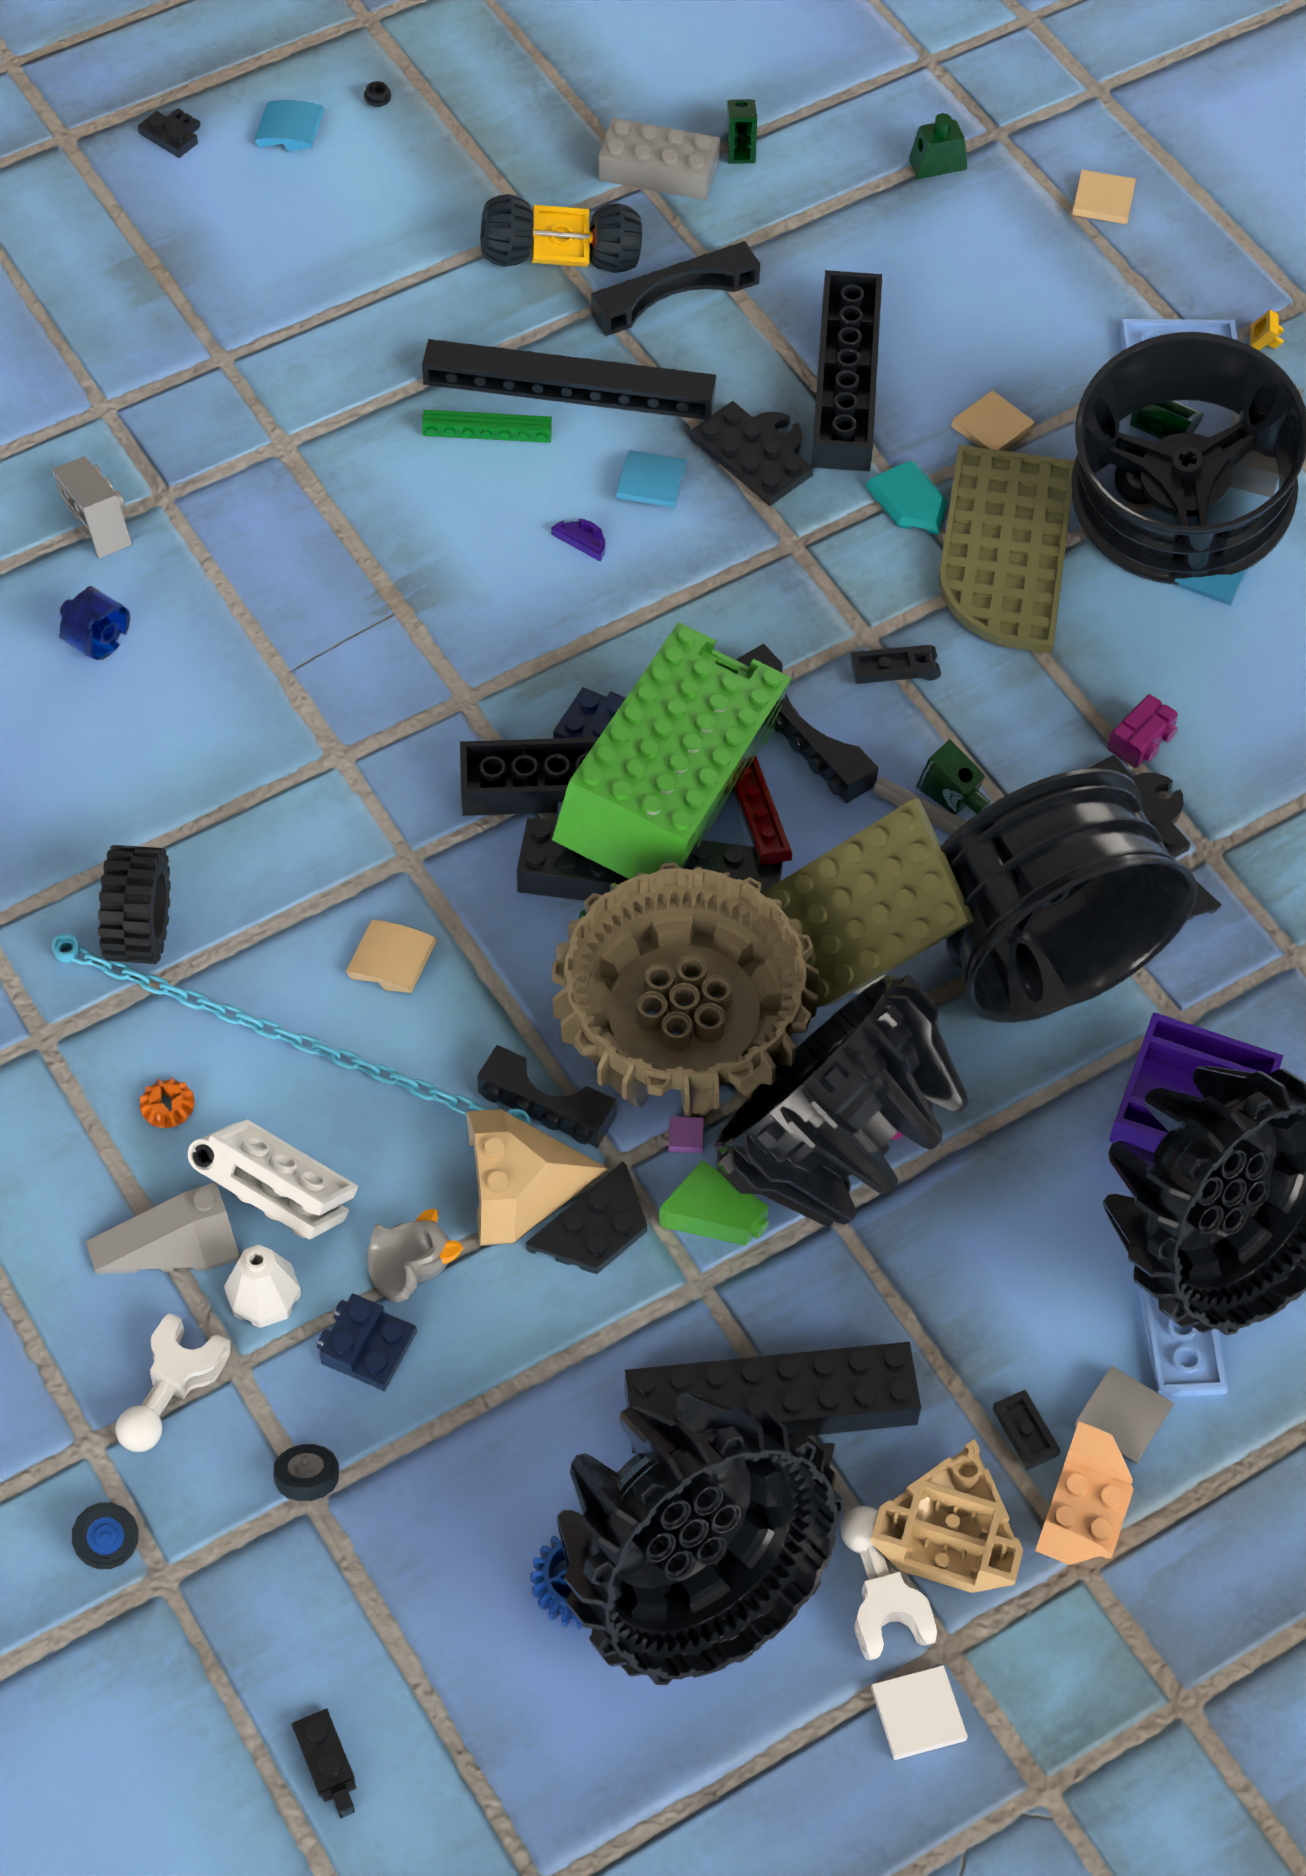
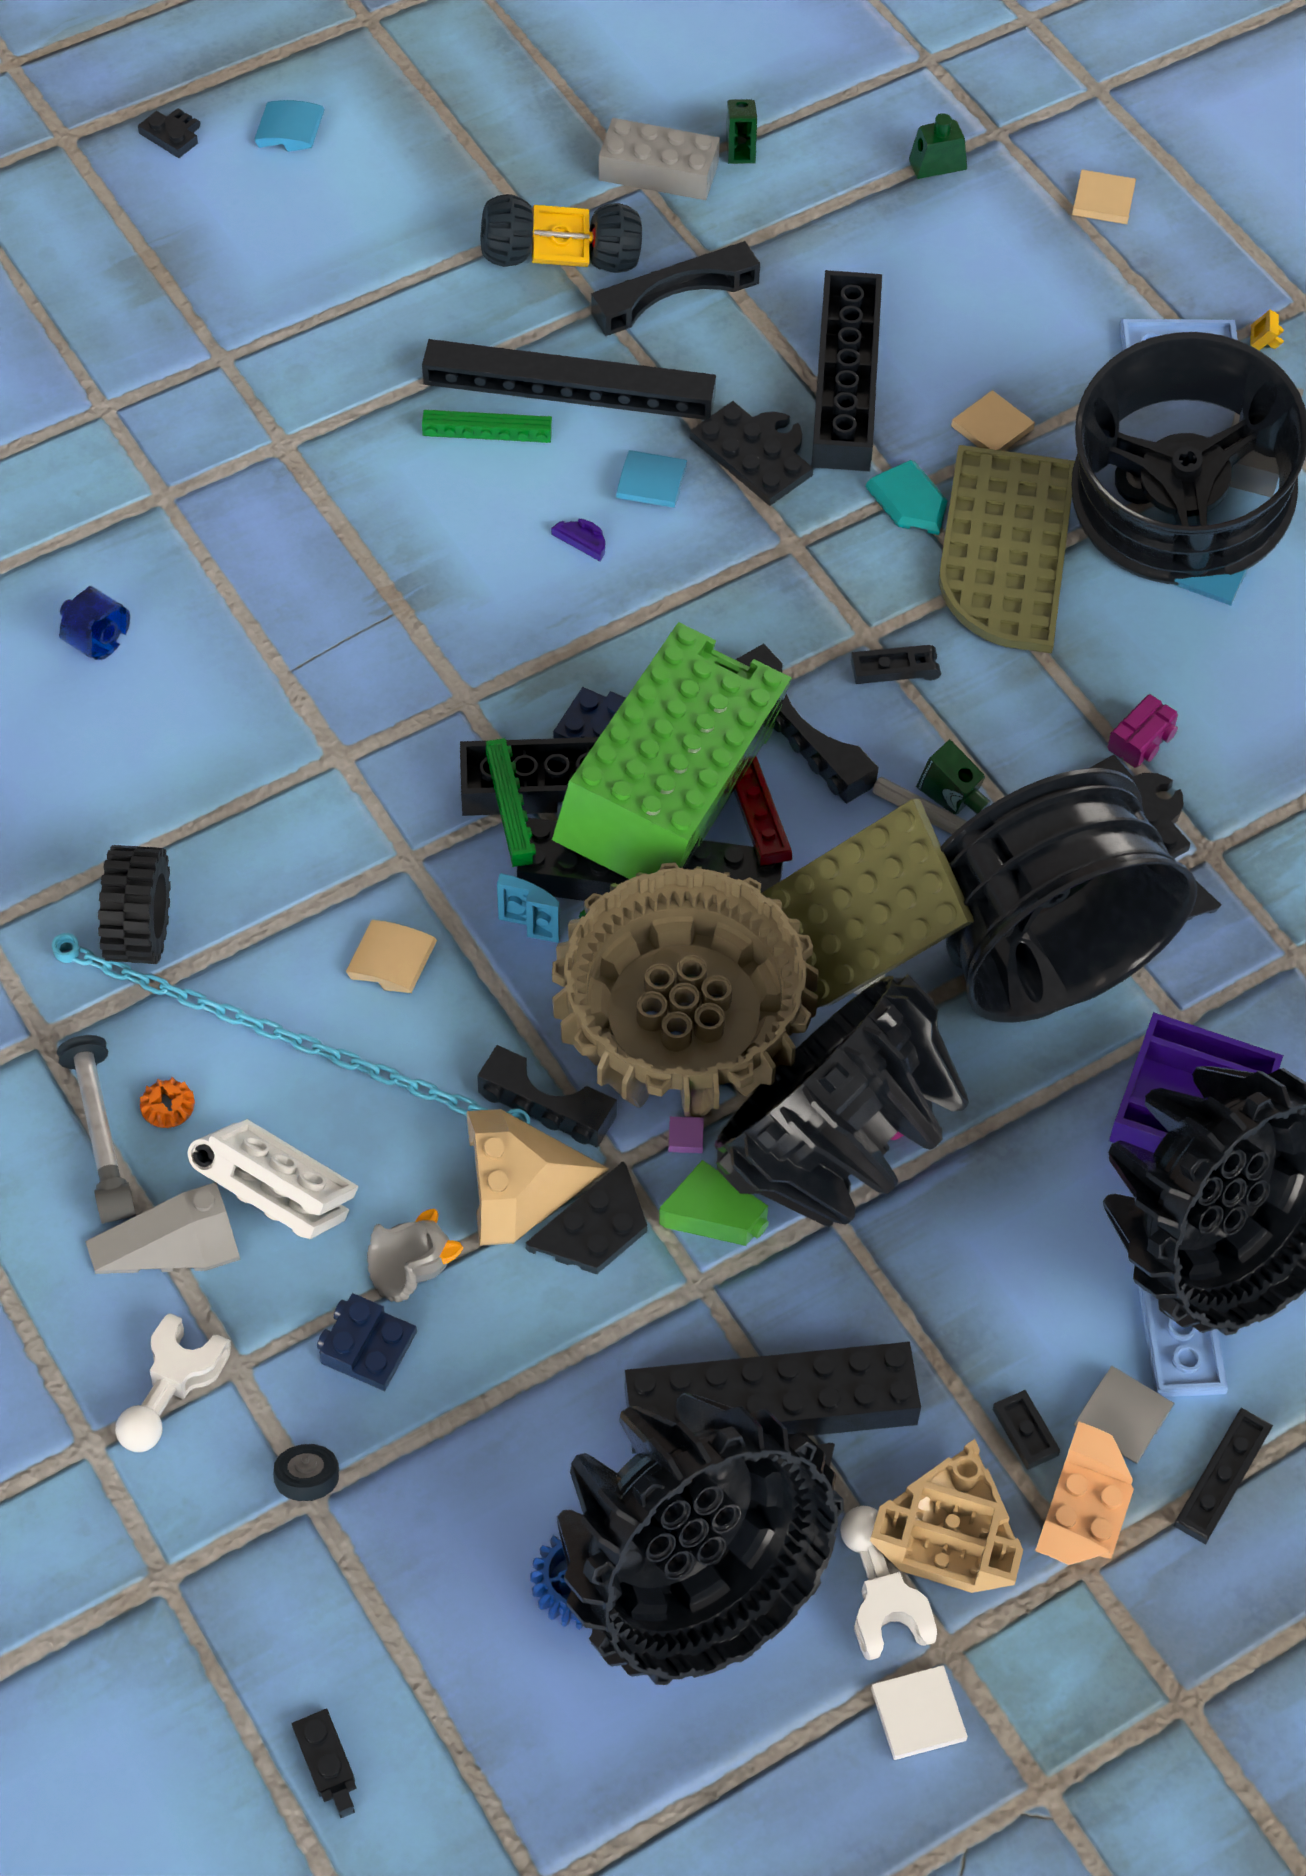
light grey wedge [52,456,132,558] -> none
black wheel [72,1502,139,1569] -> none
white cone [224,1245,301,1328] -> none
black plate [364,81,391,107] -> none
dark green tile [1130,401,1204,439] -> none
none -> piece [56,1035,136,1224]
none -> green piece [486,738,536,867]
none -> dark azure slope [497,873,560,943]
none -> black tile [1173,1408,1273,1545]

